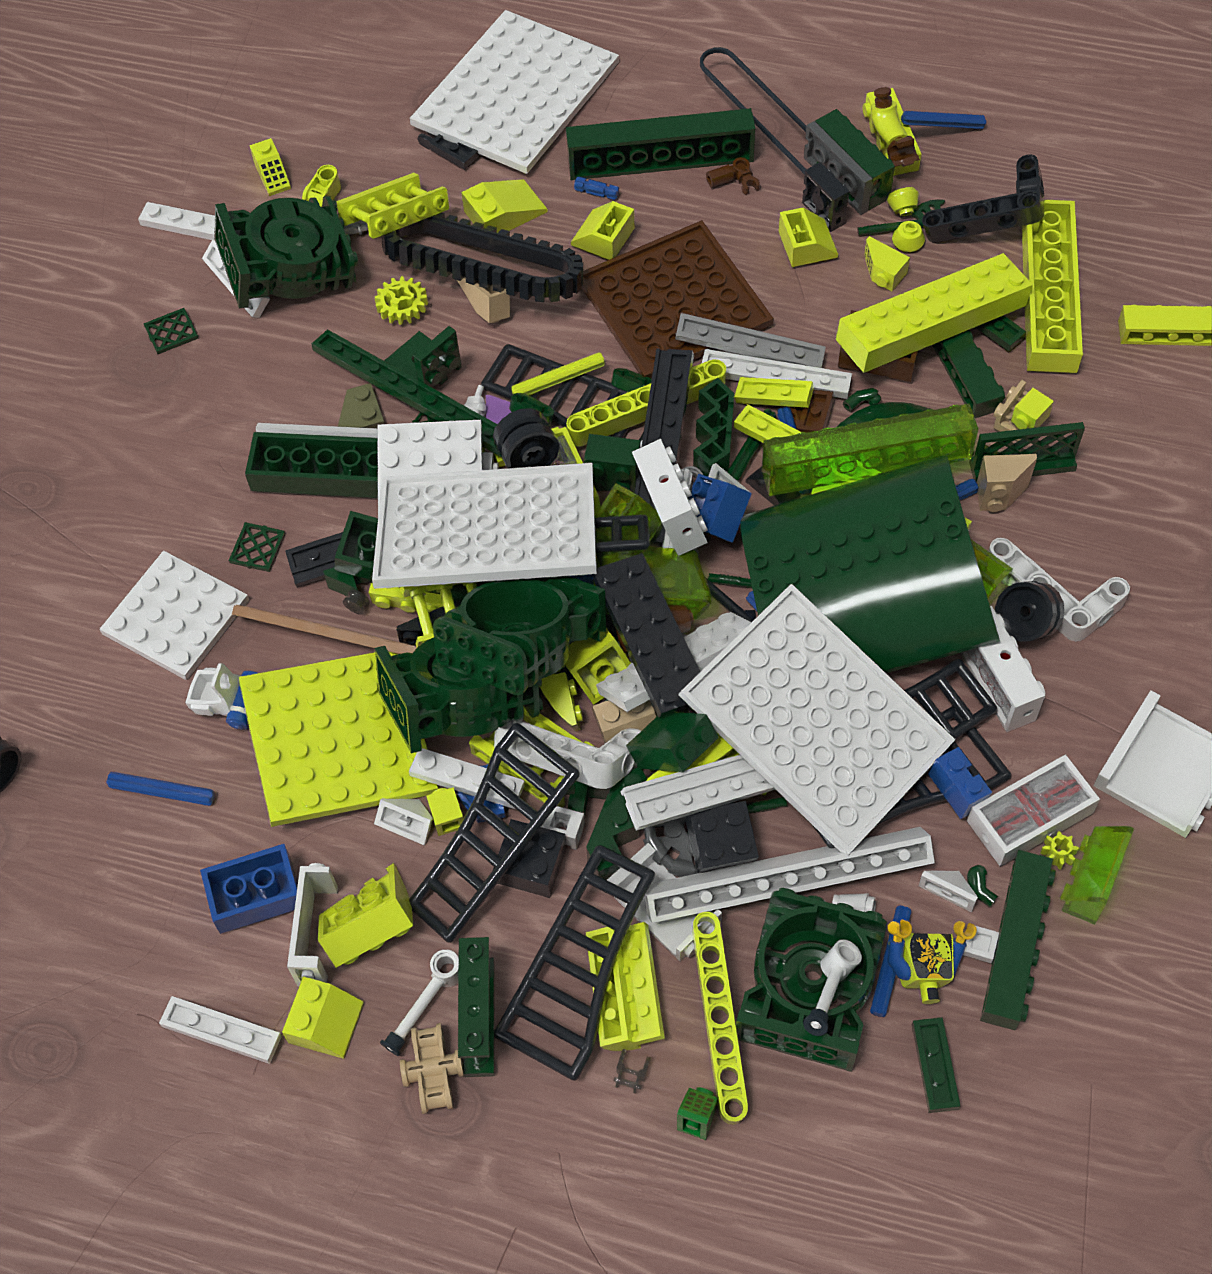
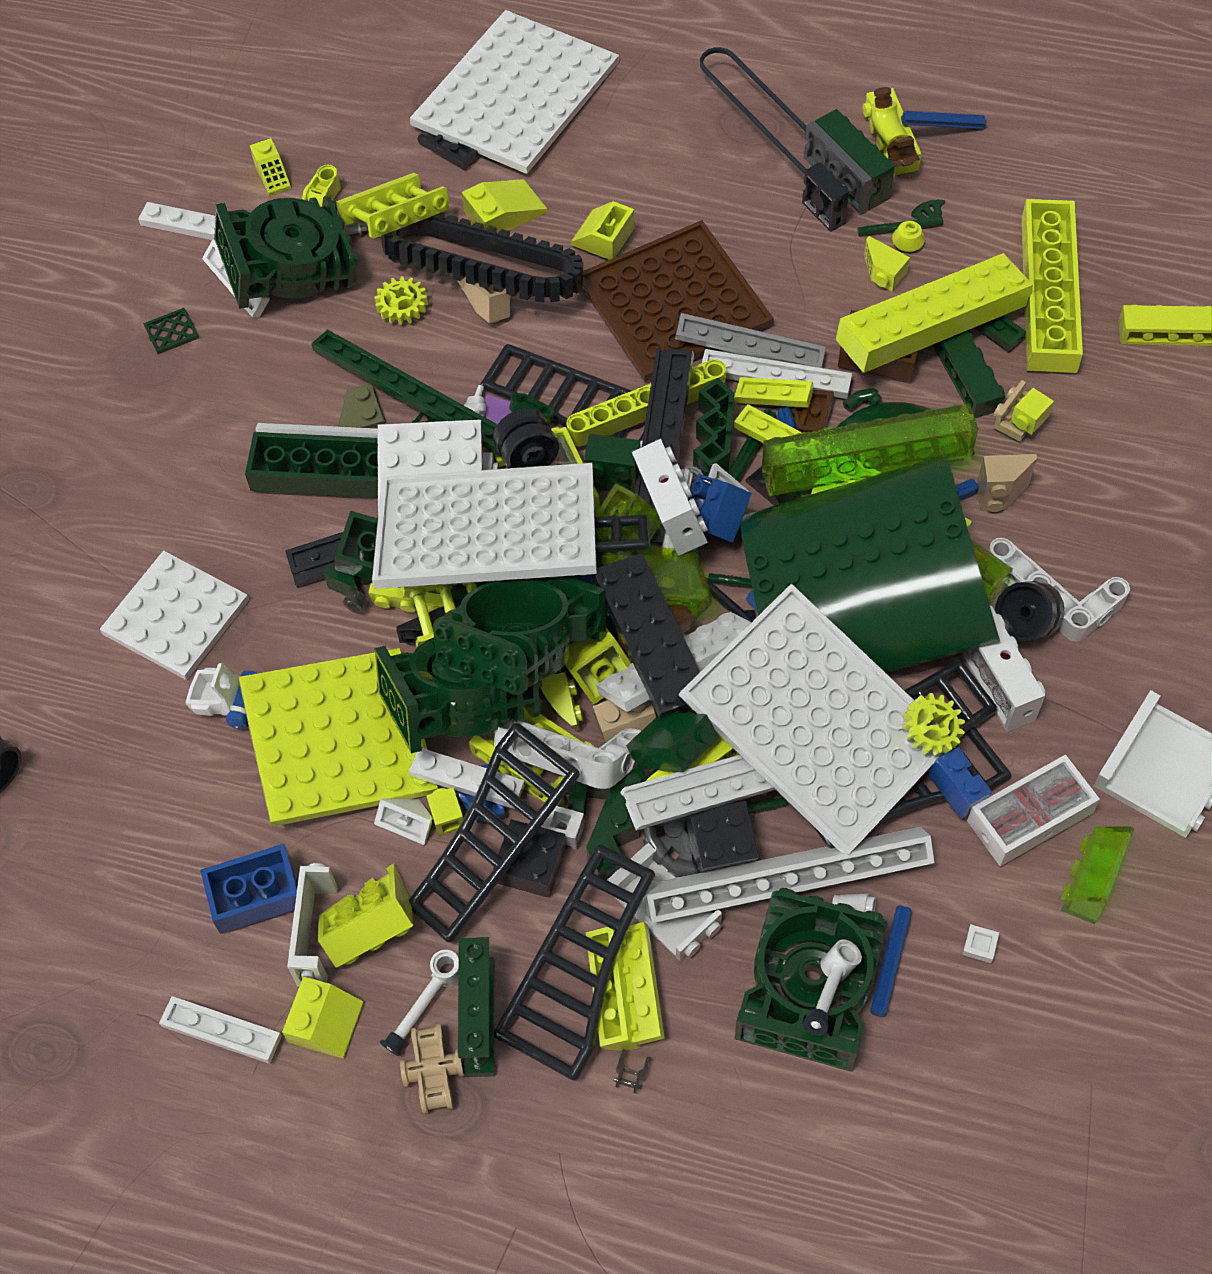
blue axle [106,772,215,806] -> none
dark green window [228,522,286,572] -> none
medium nougat tile [232,604,417,654] -> none
dark green bracket [385,326,462,388] -> none
neon yellow axle [511,352,605,395] -> none
dark green brick [566,108,756,181] -> none
blue axle [574,177,619,200] -> none
dark green beam [611,368,652,392] -> none
green slope [677,1087,718,1140] -> none
neon yellow beam [692,912,748,1125] -> none
reddish brown bar [706,157,760,195] -> none
neon yellow slope [779,208,838,267] -> none
neon yellow cone [887,187,919,217] -> none
torso [888,920,977,1004] -> none
dark green plate [911,1017,961,1113] -> none
white slope [919,871,978,912] -> none
black beam [922,154,1044,242] -> none
dark green arm [967,865,999,908] -> none
dark green fence [969,422,1085,483] -> none
dark green brick [980,850,1056,1031] -> none
neon yellow gear [1040,831,1079,870] -> none
none -> neon yellow gear [902,693,965,756]

